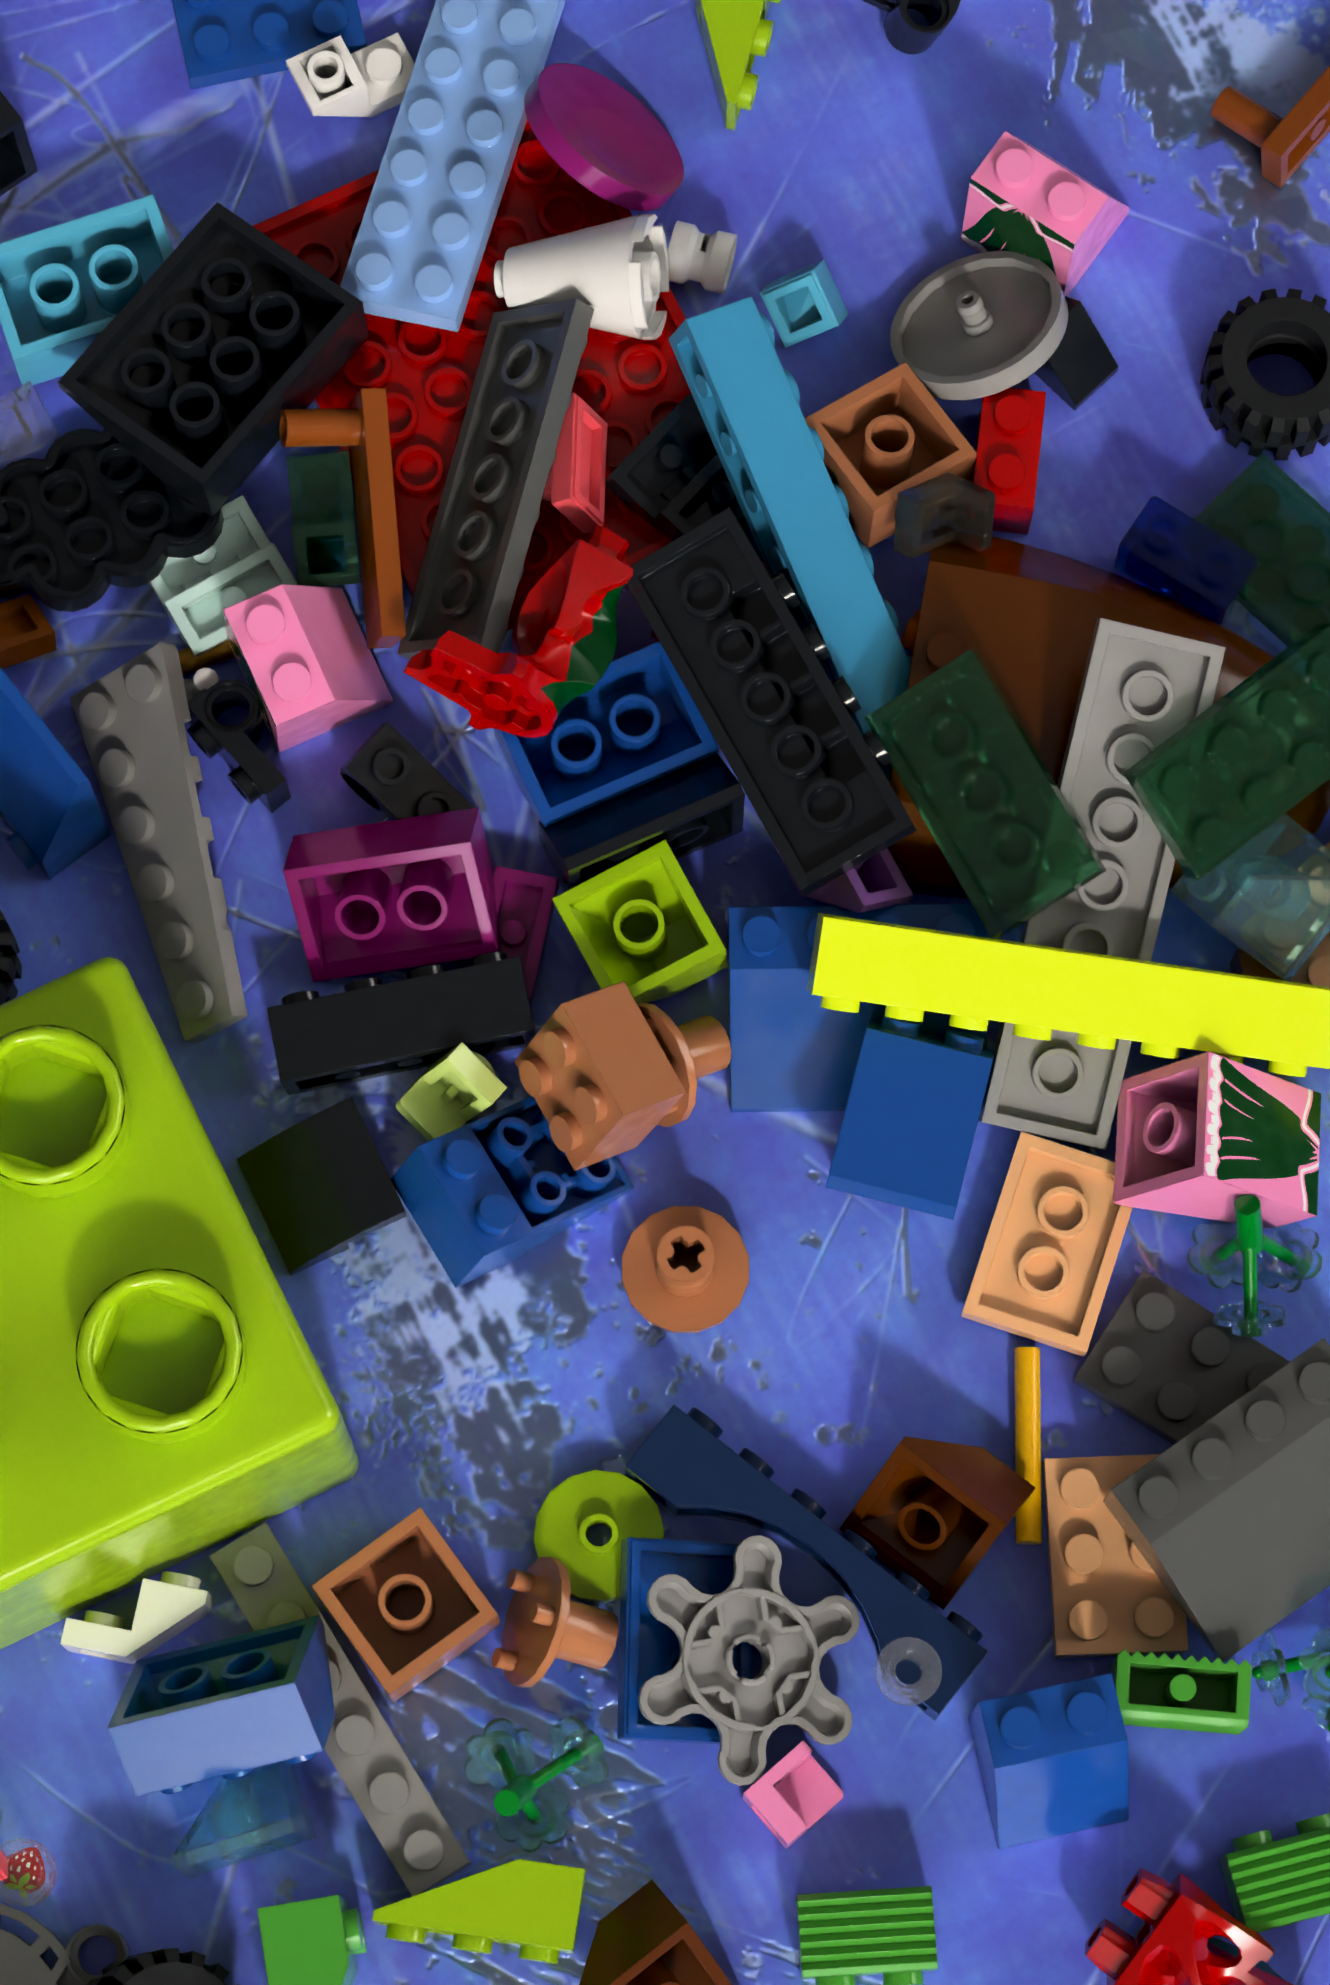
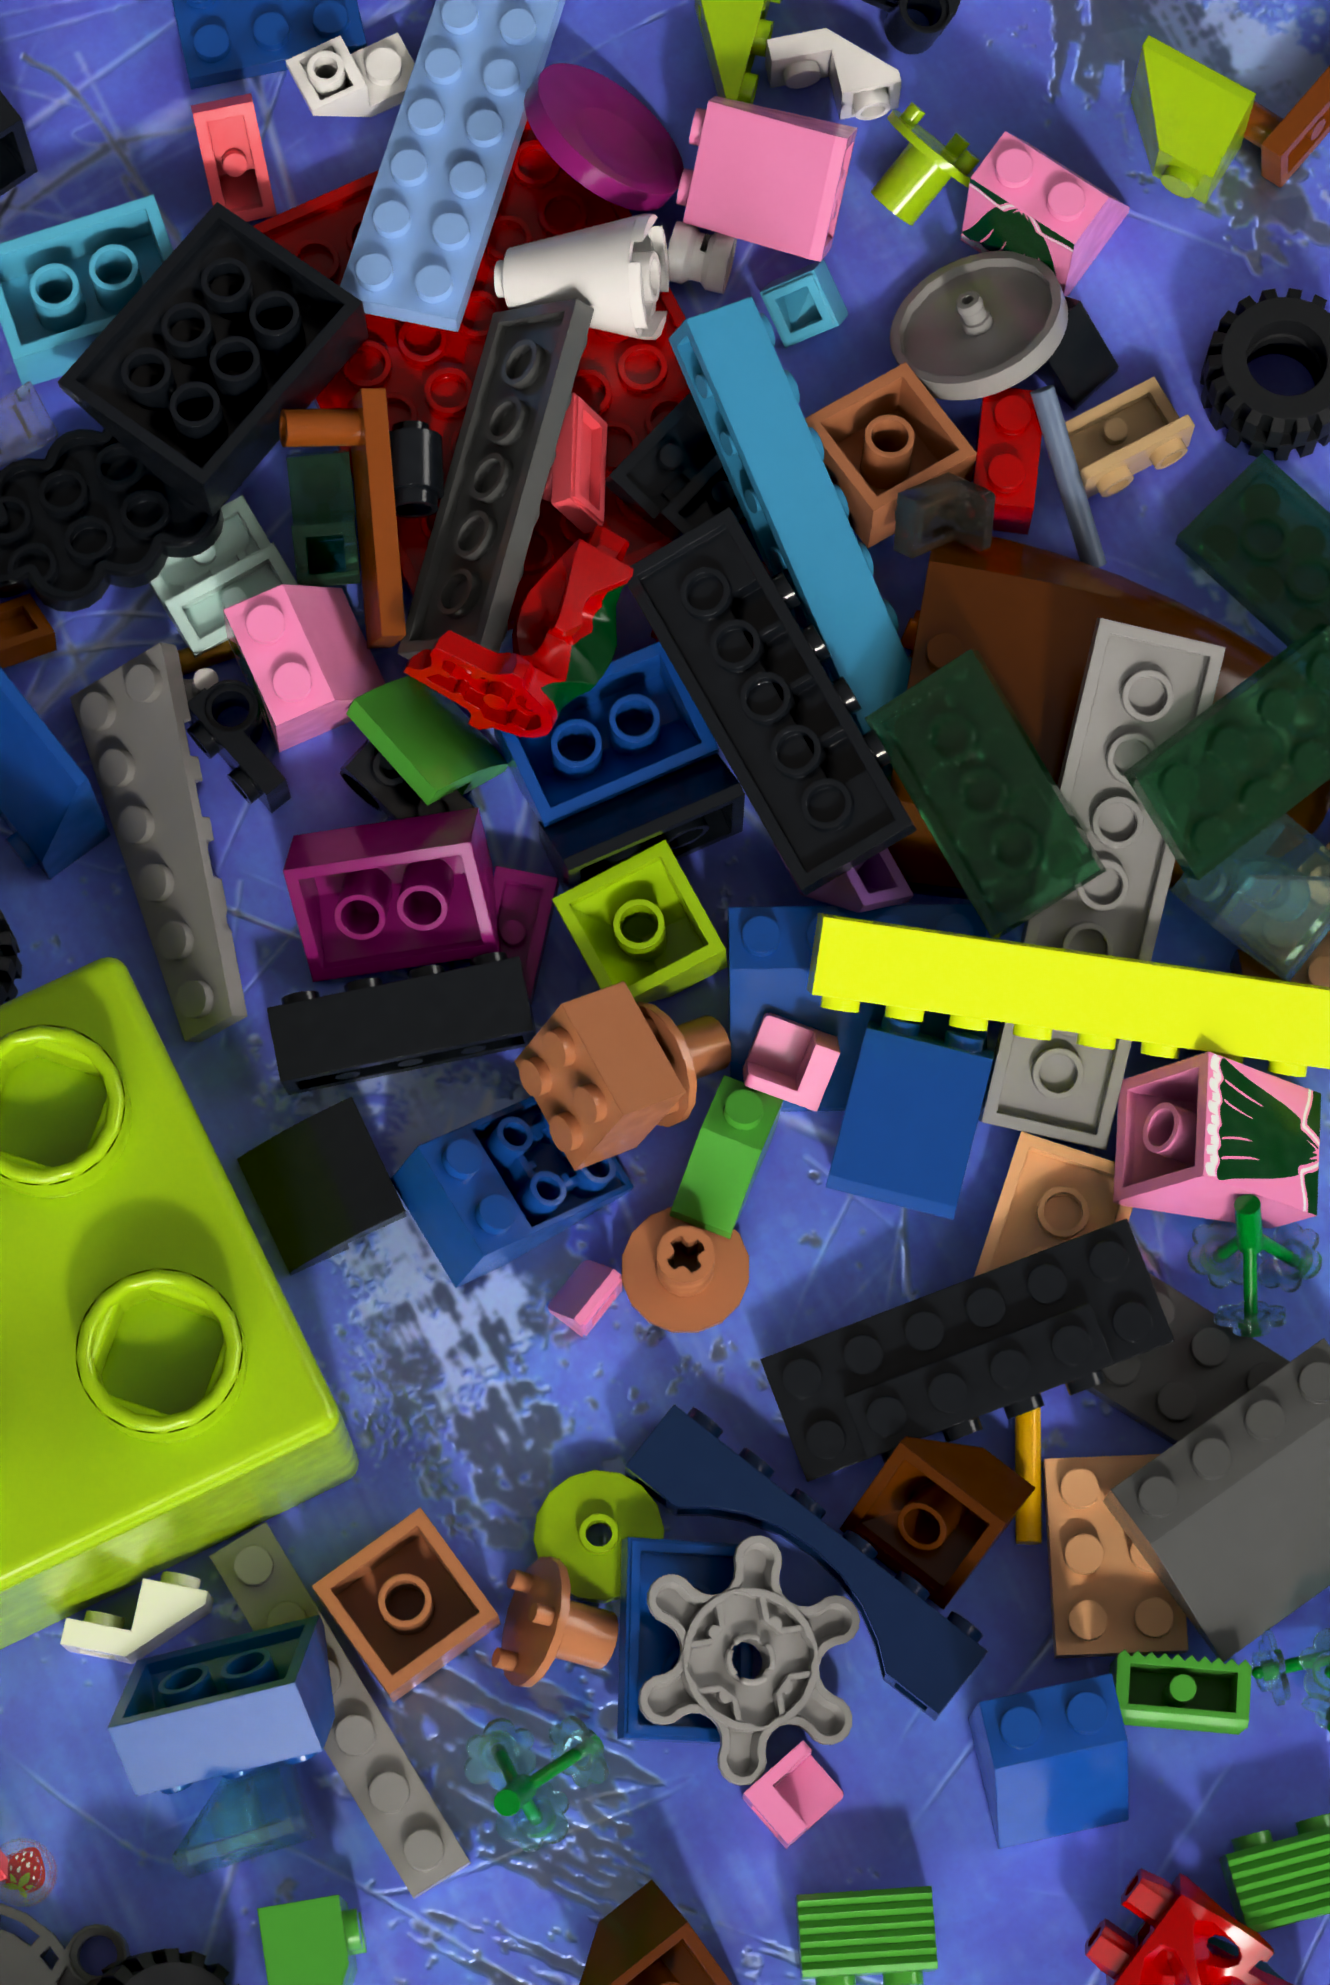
lime slope [372,1859,586,1964] -> none
yellowish green bracket [395,1042,507,1141] -> none
clear plate [875,1637,942,1706] -> none
clear blue bracket [1114,496,1257,625] -> none
none -> coral slope [191,93,277,222]
none -> bright green slope [346,676,508,806]
none -> black brick [389,420,444,518]
none -> bright pink slope [548,1260,622,1337]
none -> bright green slope [670,1075,784,1239]
none -> bright pink slope [676,96,858,262]
none -> bright pink panel [742,1013,840,1112]
none -> black plate [760,1218,1175,1482]
none -> white slope [765,28,902,120]
none -> lime piece [871,102,980,226]
none -> sand blue bar [1030,385,1106,568]
none -> tan bracket [1065,376,1195,498]
none -> lime slope [1130,35,1256,204]

